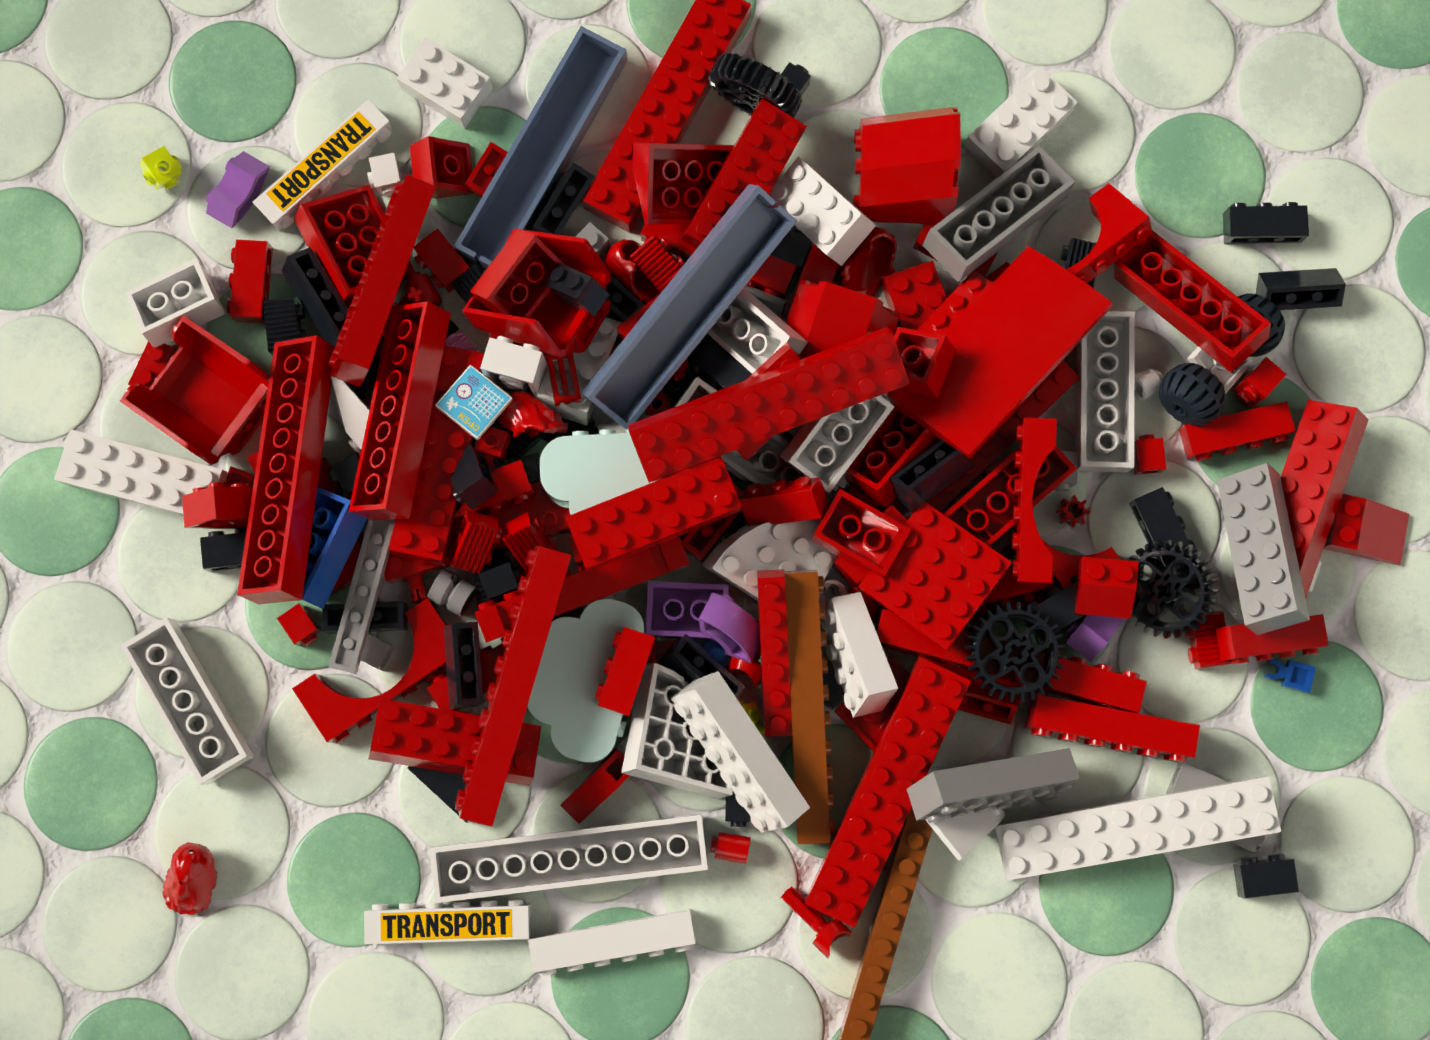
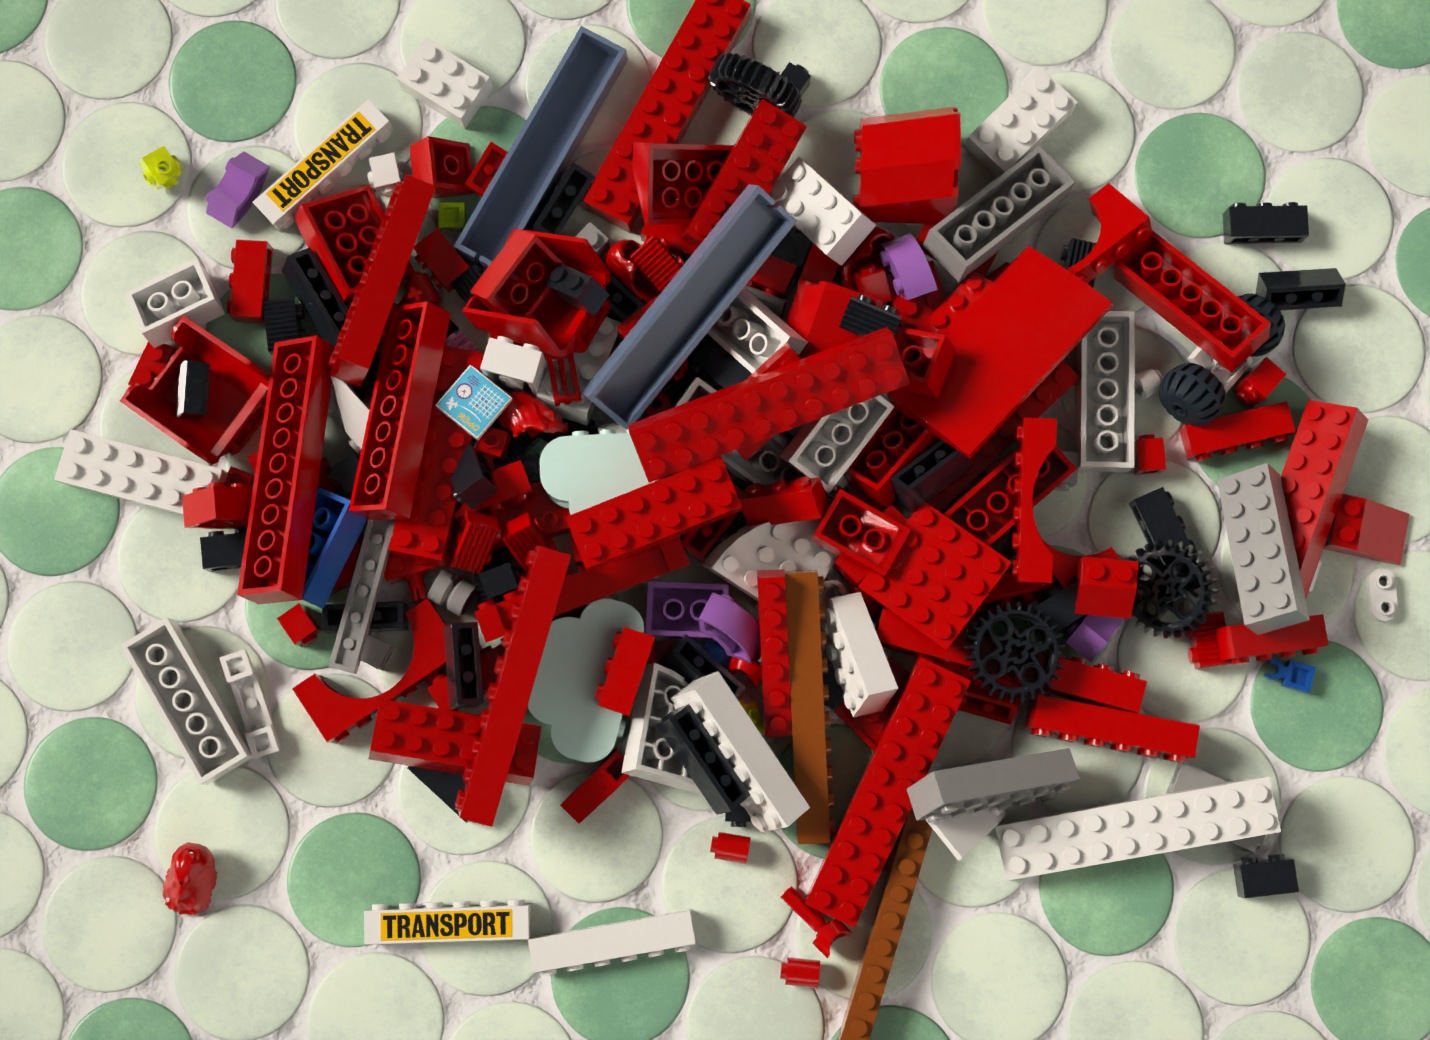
white brick [430,814,708,903] -> none
red gear [1055,495,1091,529] -> none
none -> black brick [176,360,211,420]
none -> white slope [219,649,280,760]
none -> lime plate [438,202,466,231]
none -> black brick [655,704,750,815]
none -> red brick [780,957,820,988]
none -> black brick [839,294,902,336]
none -> red brick [853,264,892,303]
none -> medium lavender brick [879,234,938,300]
none -> white plate [1366,568,1398,622]

